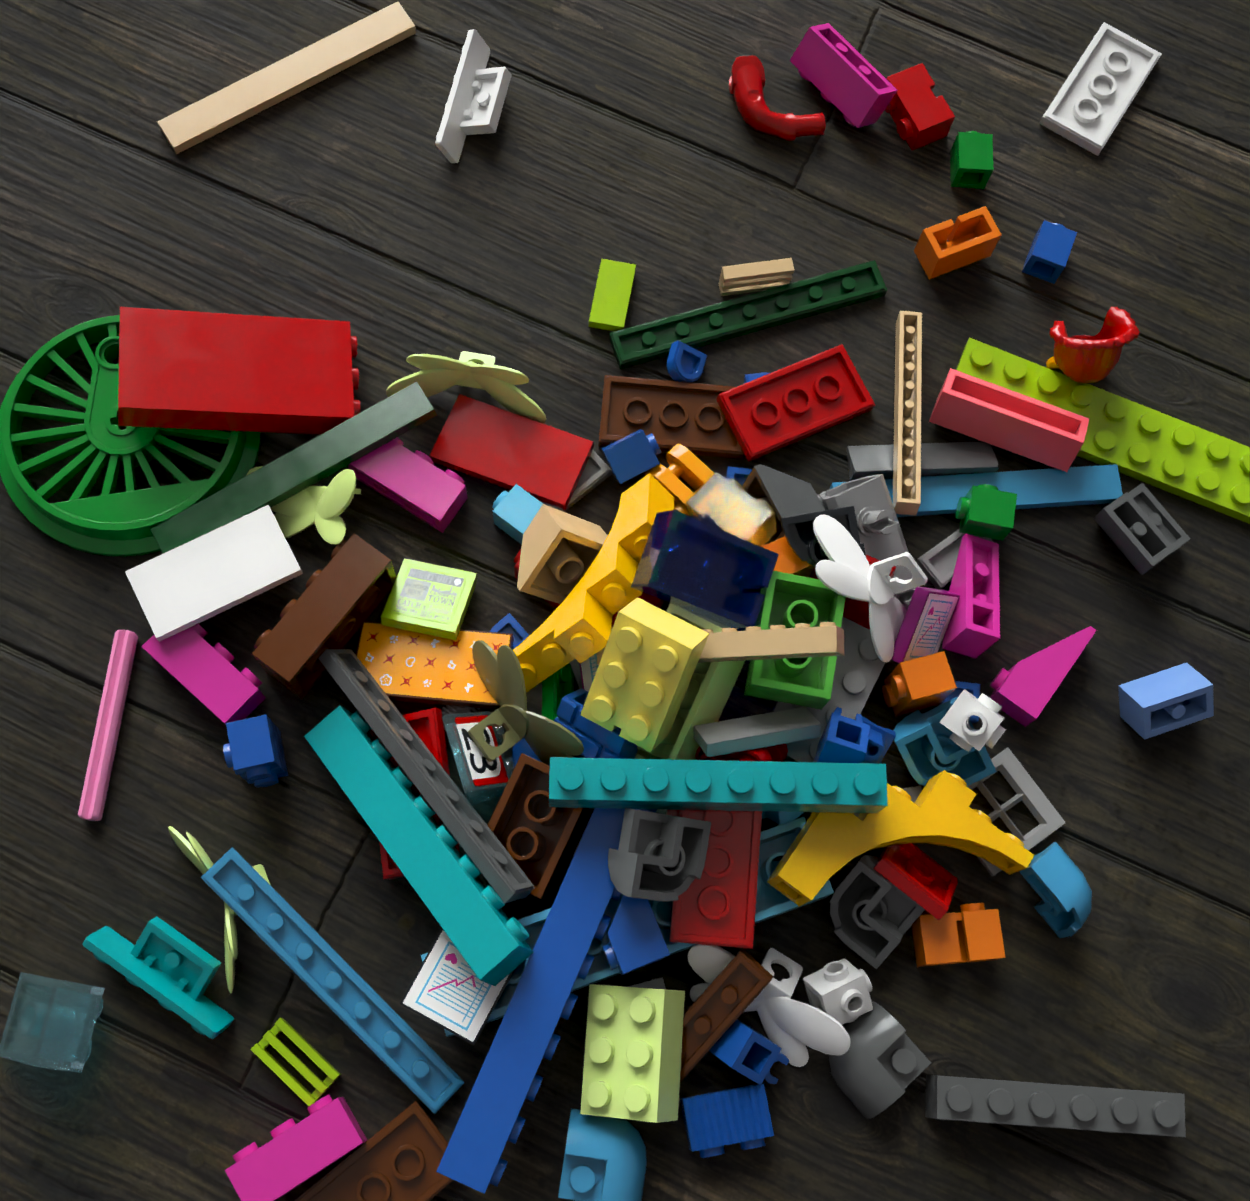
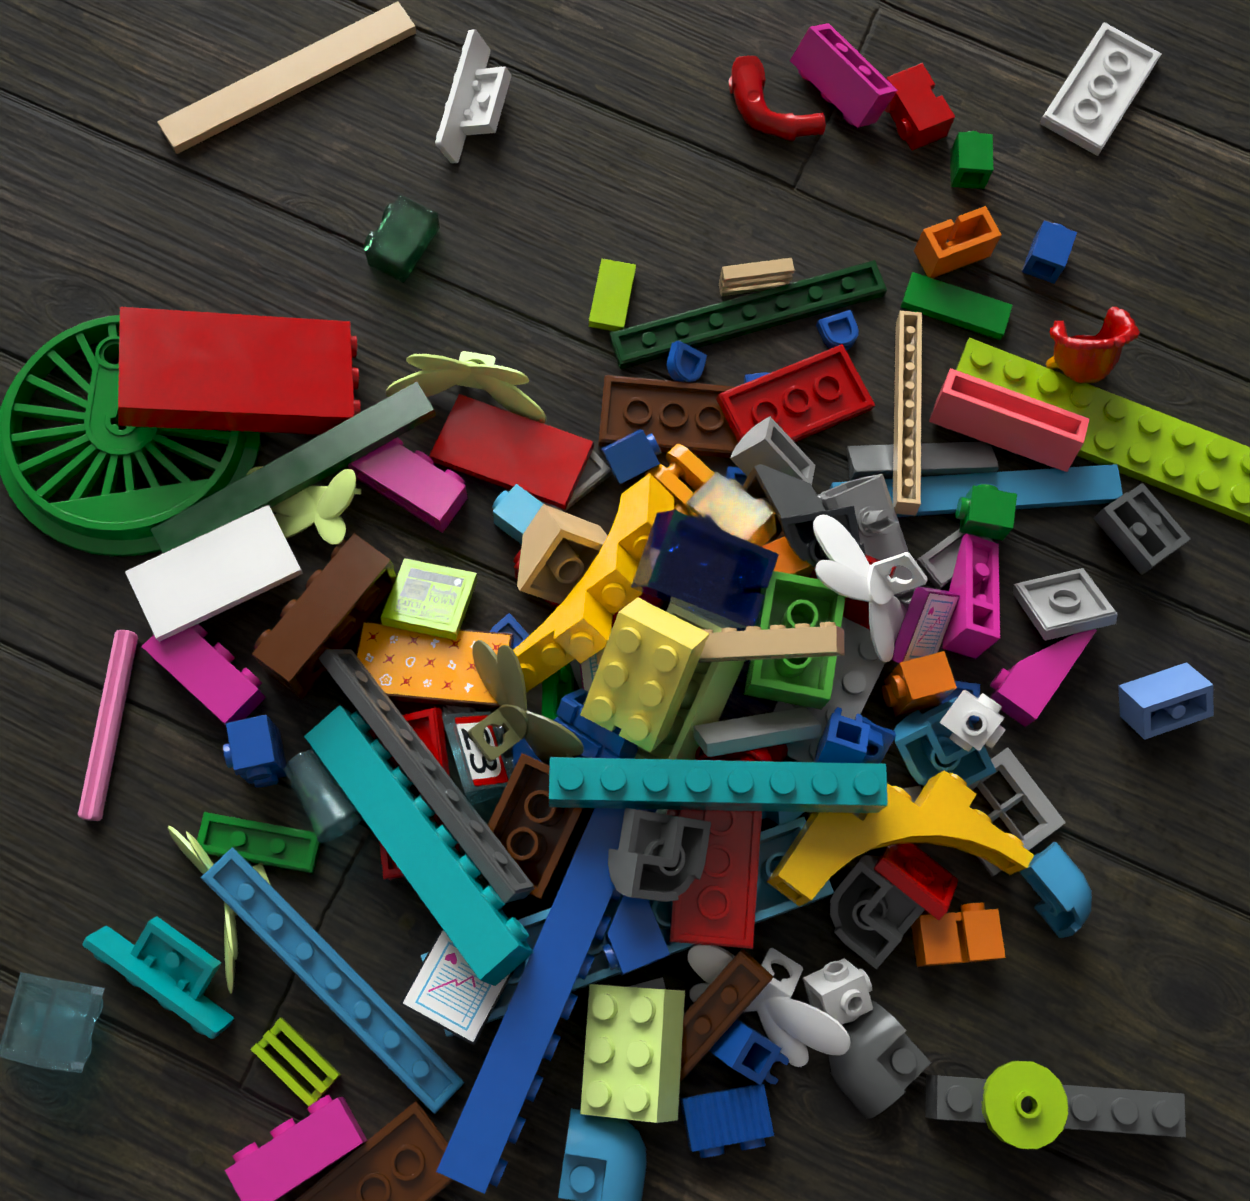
none -> green tile [197,812,323,874]
none -> clear light blue plant [284,749,363,843]
none -> clear green brick [364,195,440,283]
none -> light grey brick [730,416,815,485]
none -> blue tile [816,310,859,350]
none -> green tile [900,272,1013,340]
none -> lime plate [981,1061,1068,1149]
none -> light grey tile [1013,568,1118,641]

